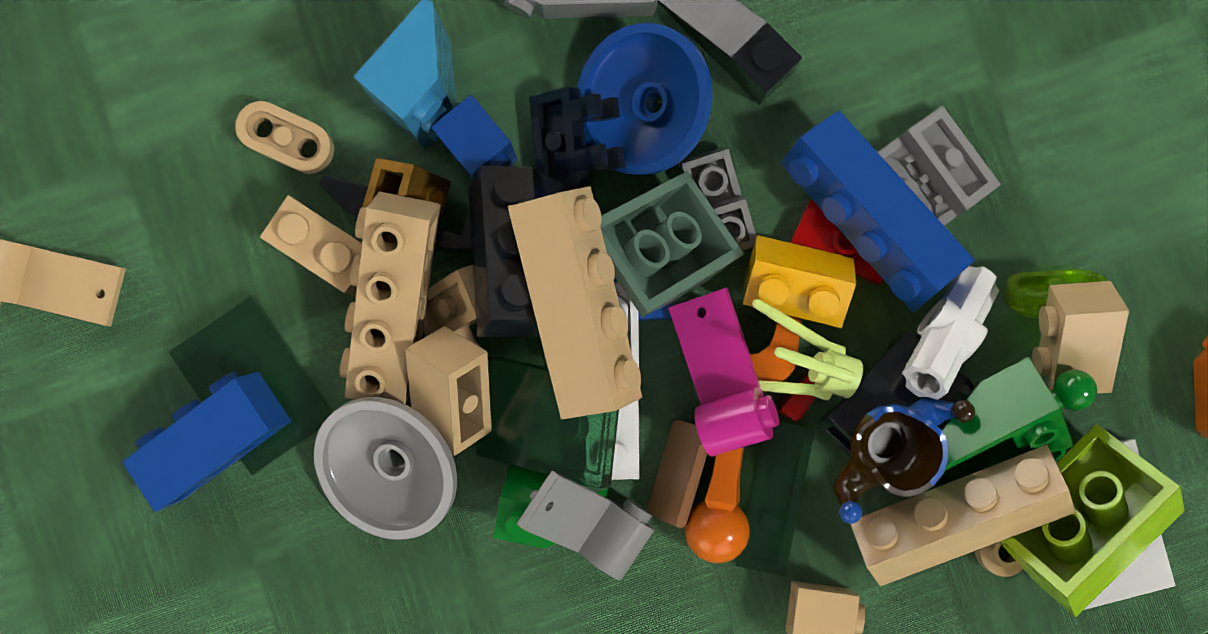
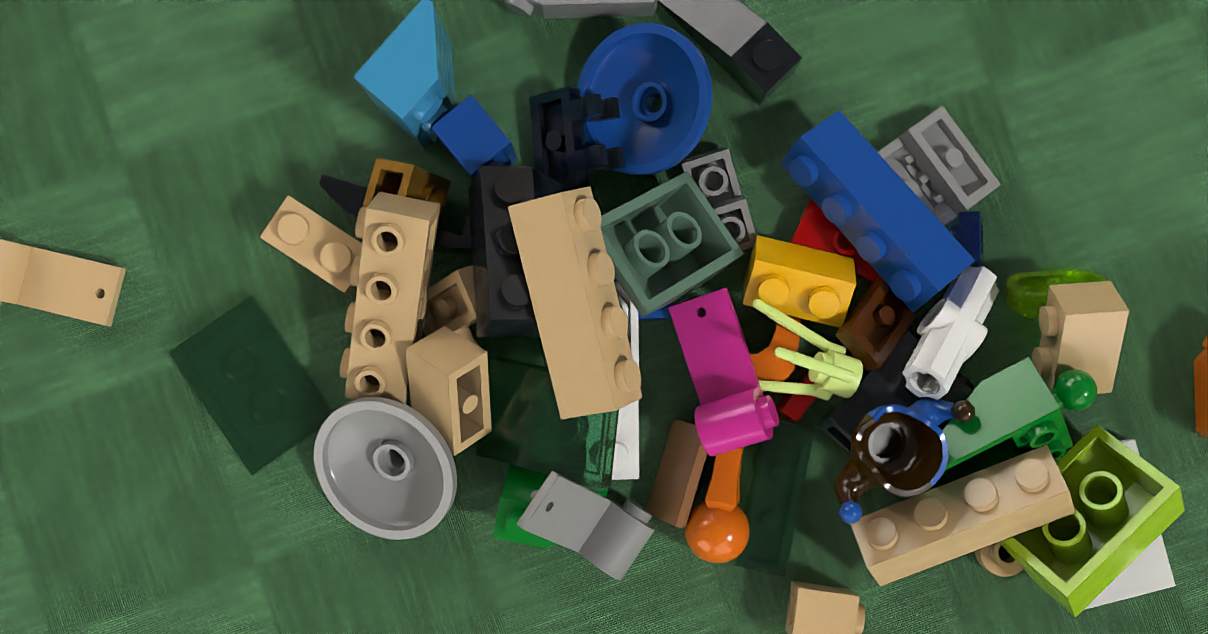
blue brick [122,371,292,513] -> none
tan plate [235,101,334,174] -> none
none -> reddish brown plate [835,275,923,372]
none -> clear blue plate [950,211,984,267]

